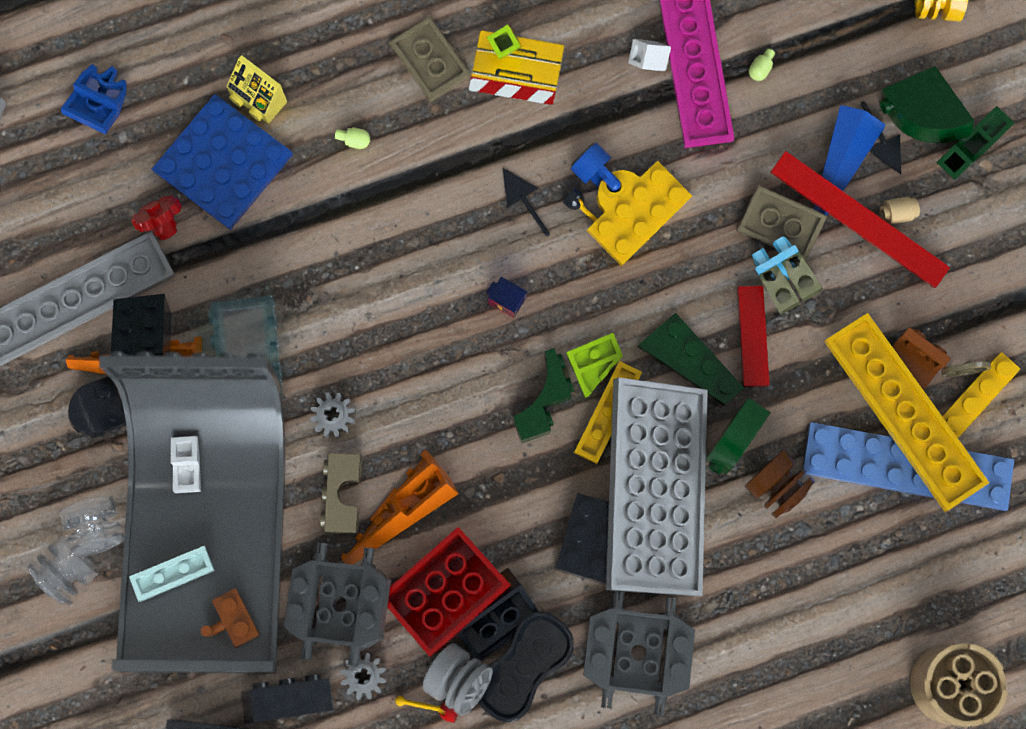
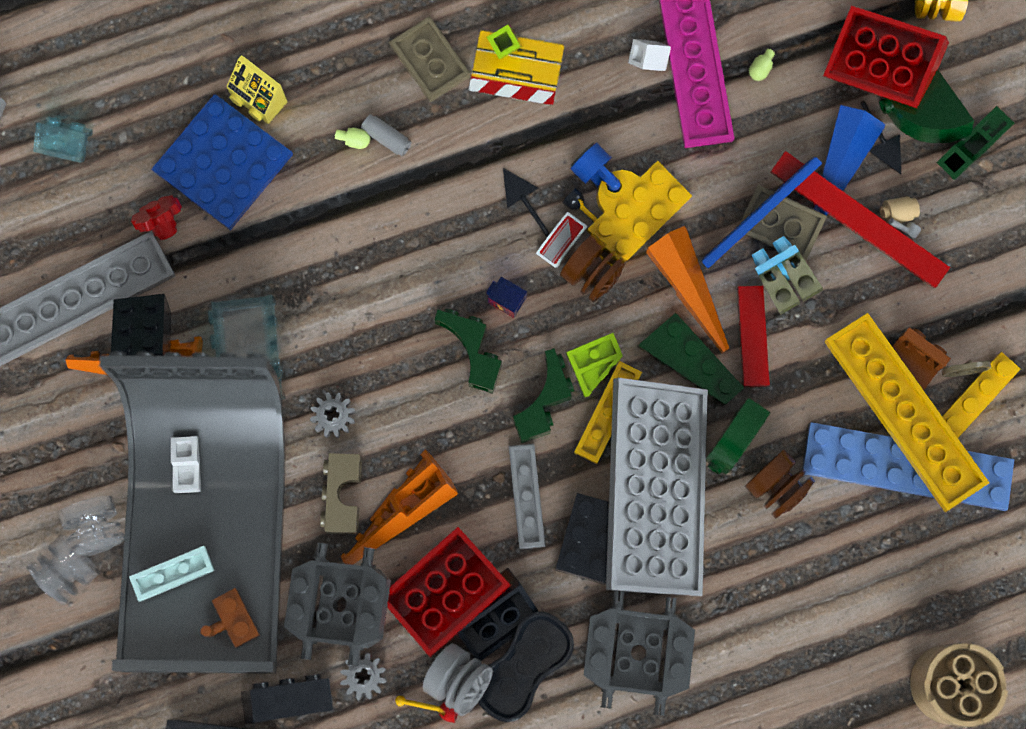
blue plate [61,64,127,135] -> none
black slope [68,376,126,438] -> none
none -> clear light blue bracket [33,117,93,163]
none -> light grey piece [361,114,412,156]
none -> dark green arch [435,309,502,394]
none -> light grey tile [509,444,545,550]
none -> slope [536,212,588,268]
none -> reddish brown wheel [560,234,627,303]
none -> orange wedge [646,226,729,354]
none -> blue tile [701,157,822,268]
none -> red slope [823,5,949,108]
none -> light grey hand [889,218,921,239]

